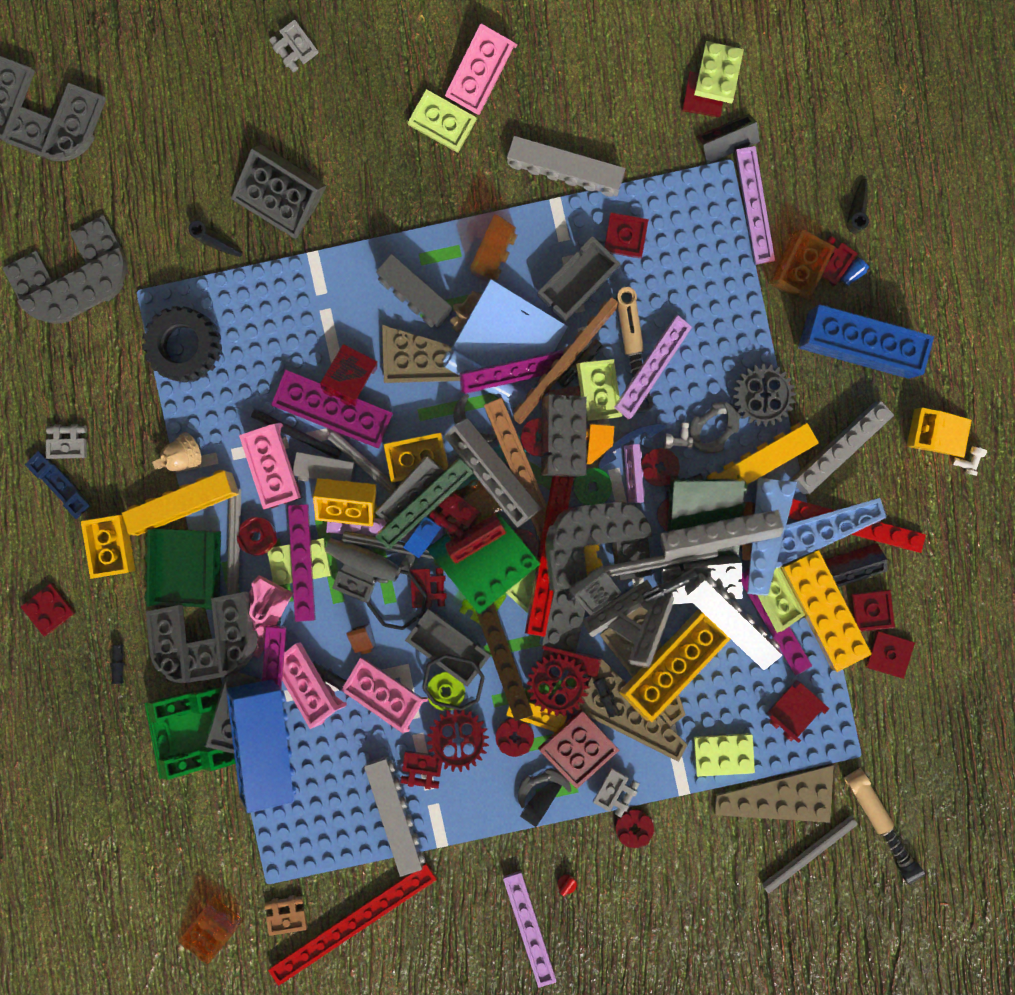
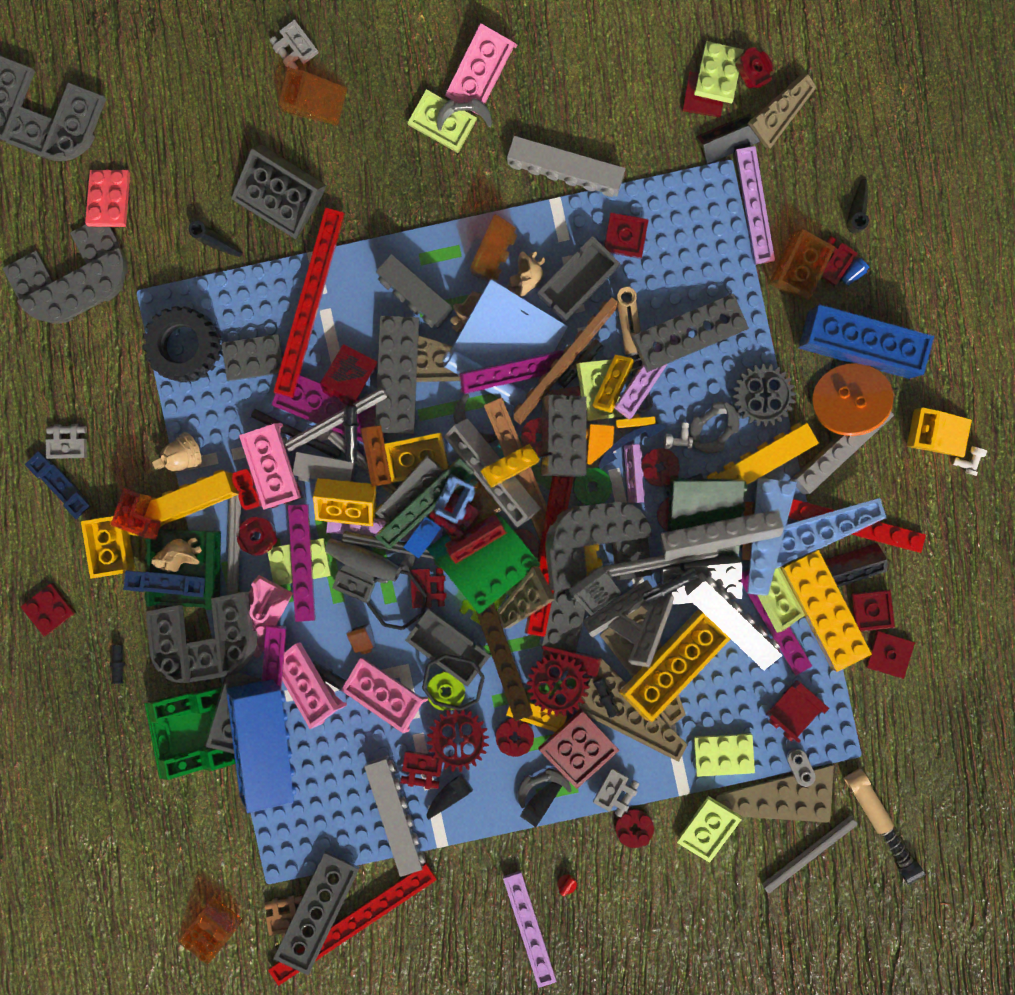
none -> coral plate [85,170,130,227]
none -> clear red brick [111,488,162,539]
none -> dark blue slope [123,570,205,597]
none -> tan helmet [152,538,202,573]
none -> dark grey plate [221,334,283,381]
none -> red brick [232,469,262,510]
none -> red plate [273,208,345,398]
none -> dark grey plate [274,851,360,975]
none -> clear orange slope [278,67,347,126]
none -> light grey axle [285,388,387,451]
none -> black axle [343,404,359,462]
none -> dark orange panel [361,425,392,487]
none -> dark grey plate [375,316,420,434]
none -> black piece [426,773,473,820]
none -> medium blue window [433,474,475,523]
none -> dark grey piece [437,98,492,131]
none -> yellow plate [481,444,540,488]
none -> dark tan wing [497,567,555,629]
none -> tan helmet [507,252,545,298]
none -> yellow plate [592,354,634,413]
none -> yellow plate [615,414,656,429]
none -> dark grey plate [631,293,749,372]
none -> yellowish green plate [677,796,742,863]
none -> dark red plate [736,47,773,88]
none -> dark tan wing [748,73,816,149]
none -> light grey plate [787,748,815,787]
none -> orange plate [813,363,893,436]

